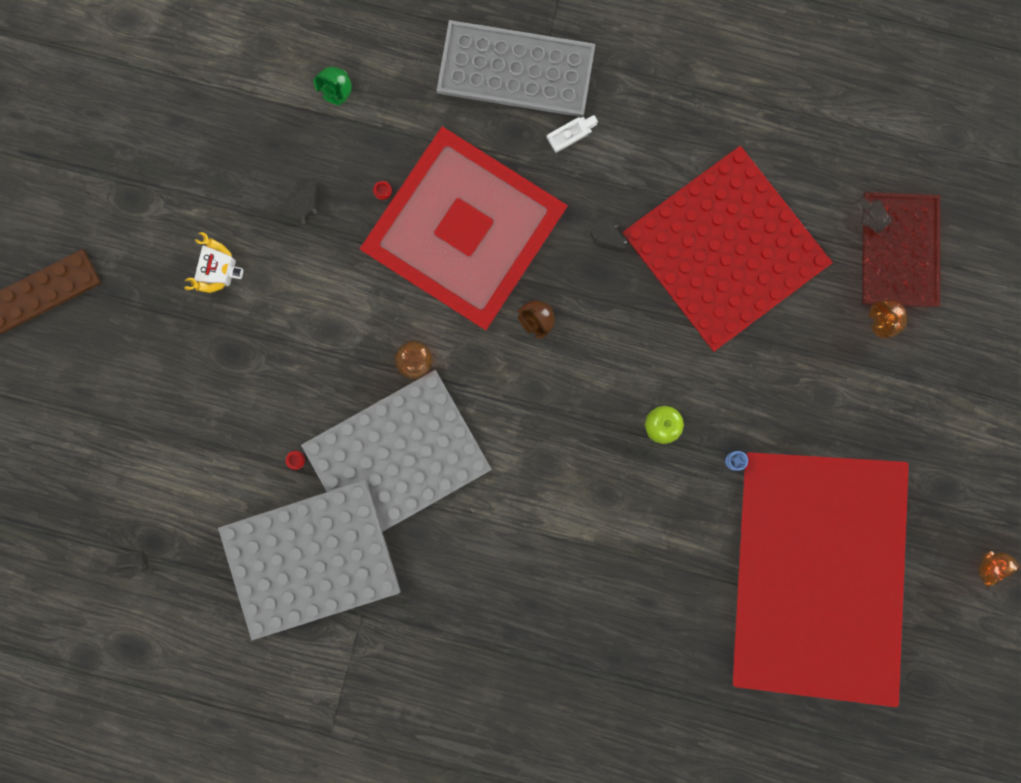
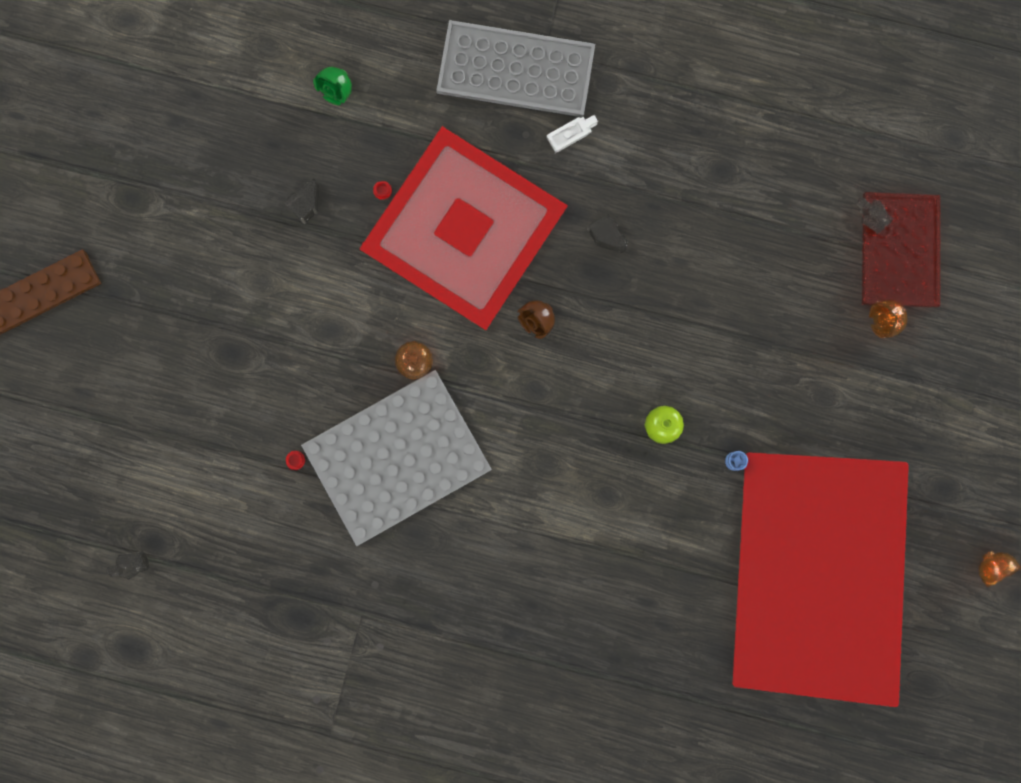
torso [184,232,243,293] -> none
light grey plate [218,480,401,641] -> none
red baseplate [622,145,833,352] -> none

